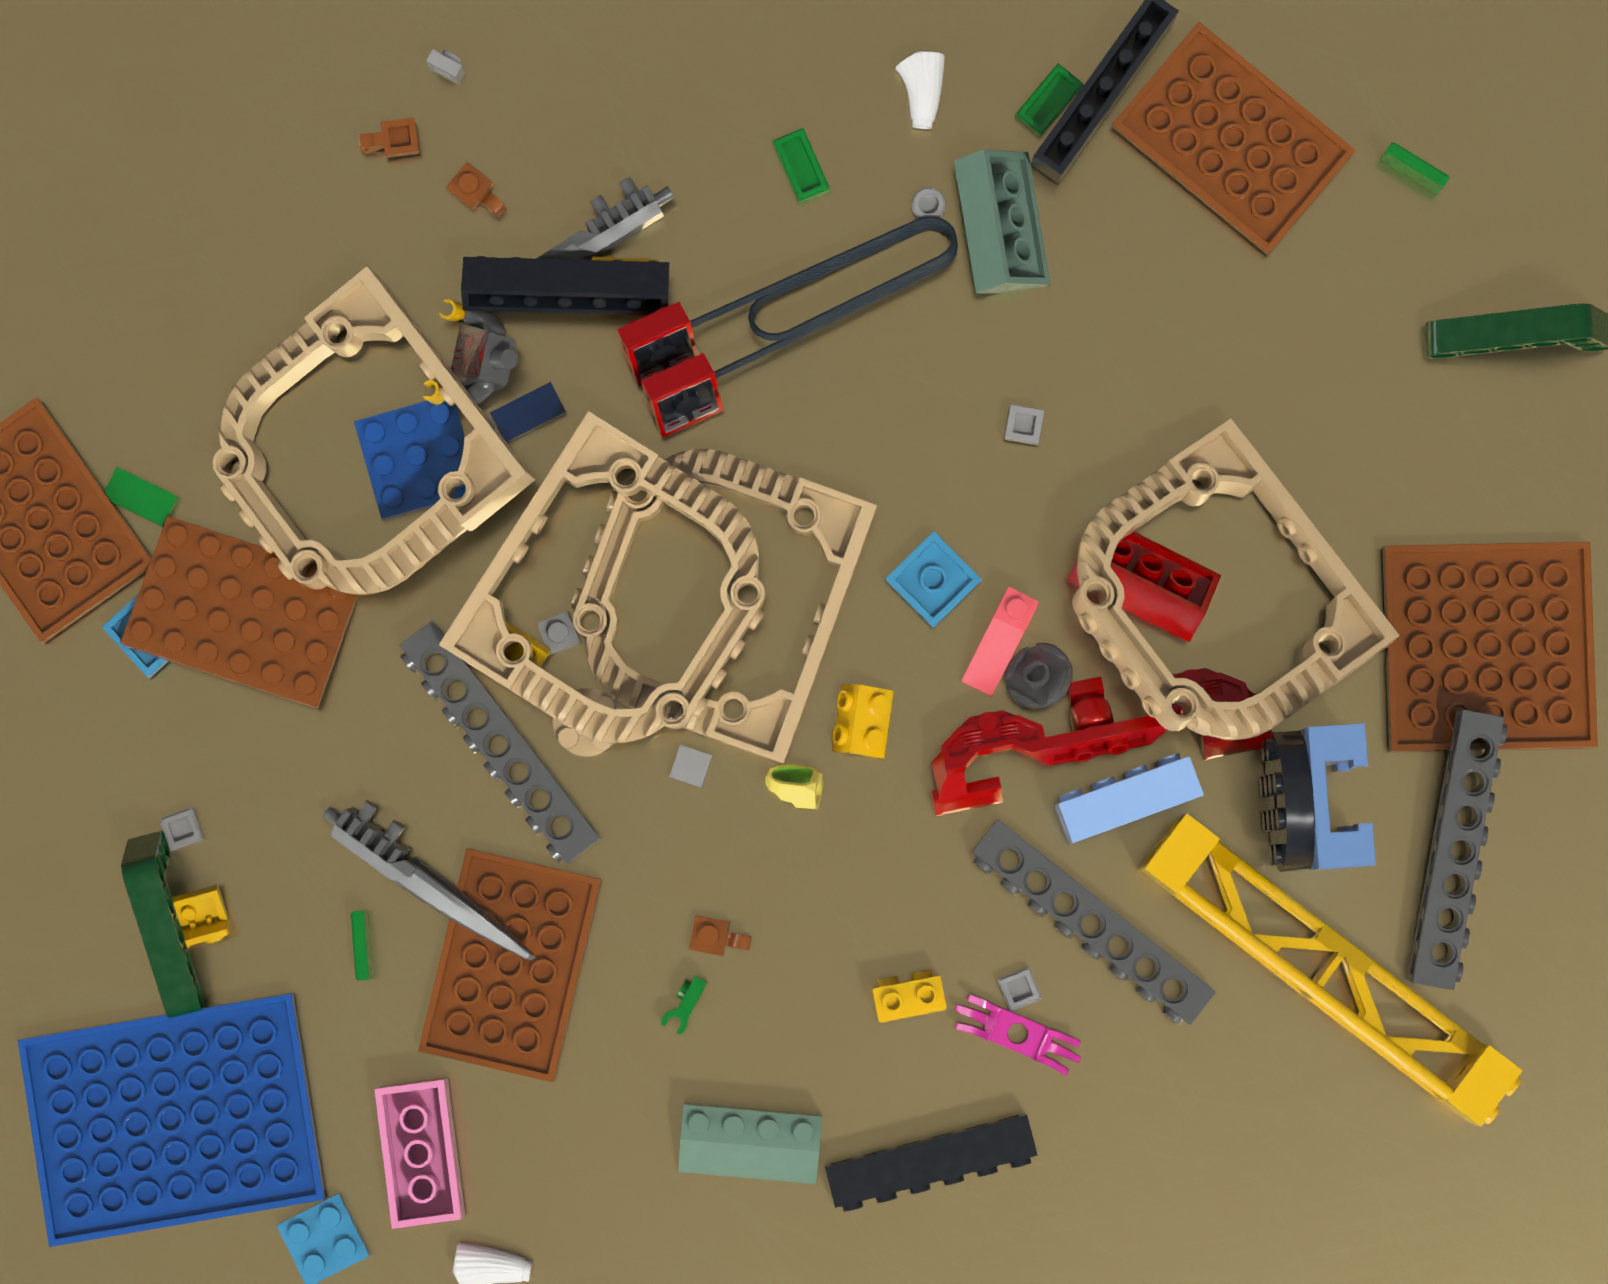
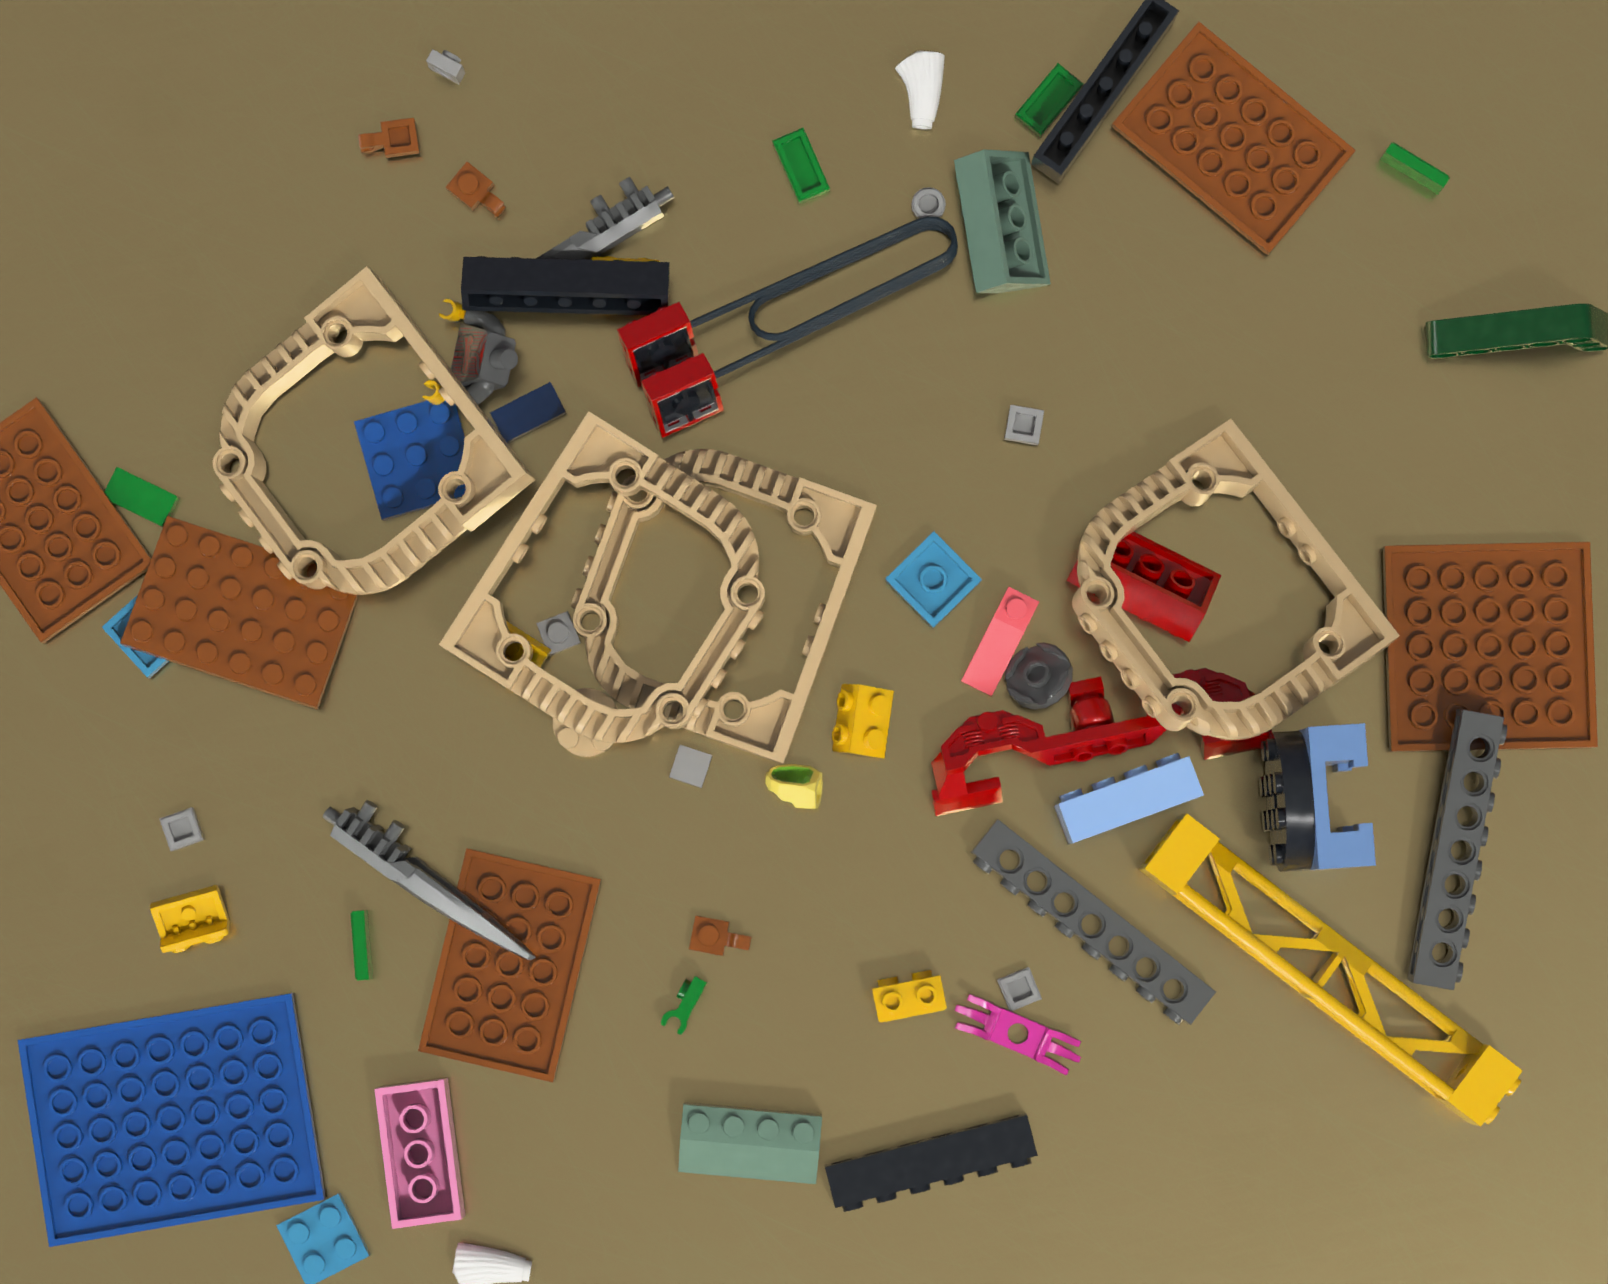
dark green beam [121,830,204,1019] -> none
dark grey brick [400,620,601,864] -> none

